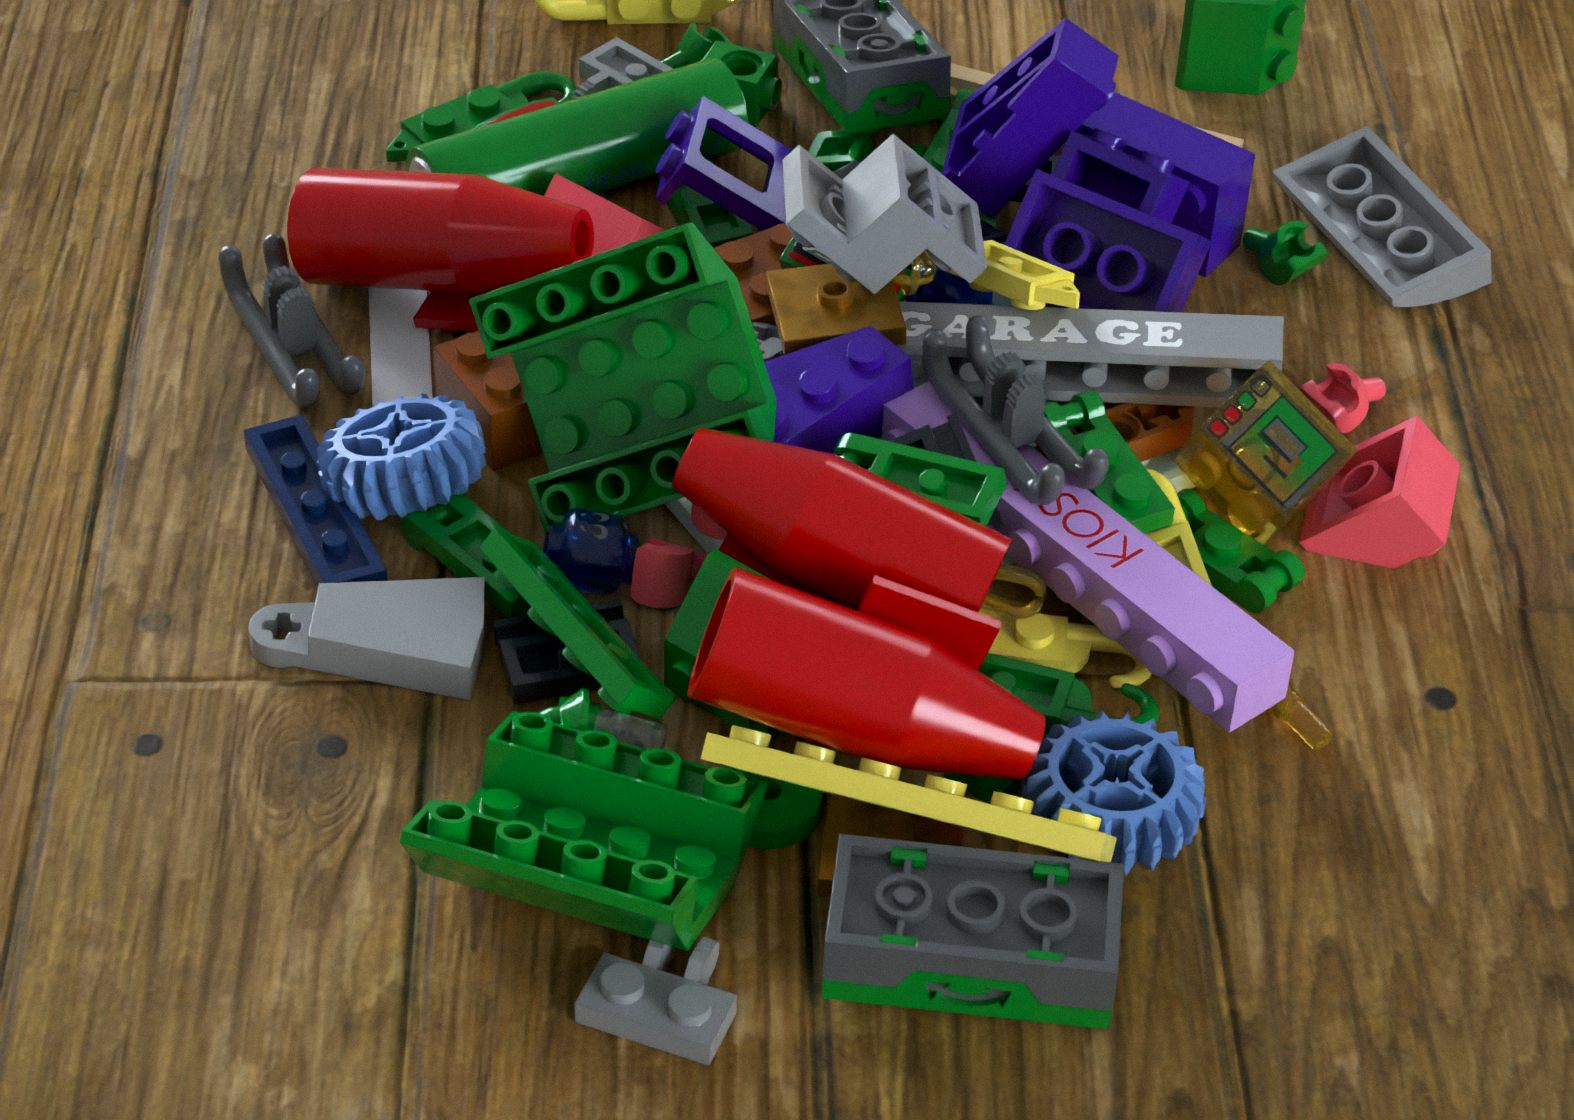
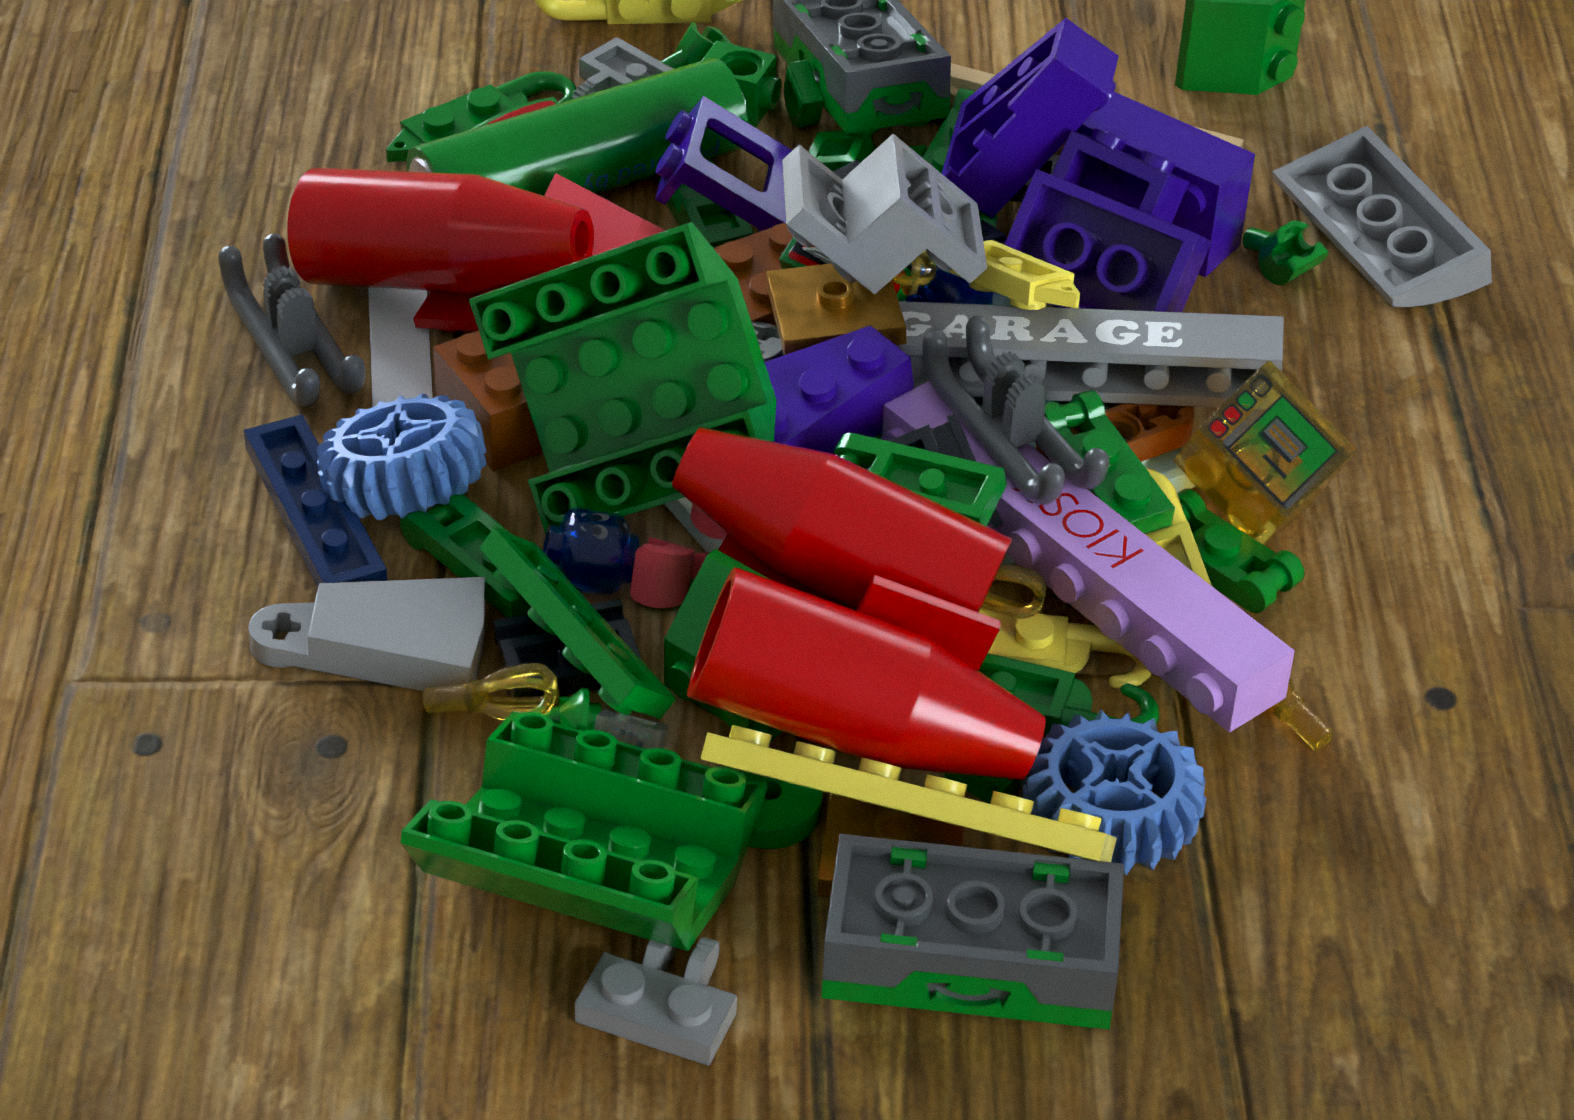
coral piece [1298,363,1386,434] -> none
coral slope [1299,416,1461,569] -> none
none -> clear yellow piece [423,663,560,720]
none -> green tile [784,59,824,128]

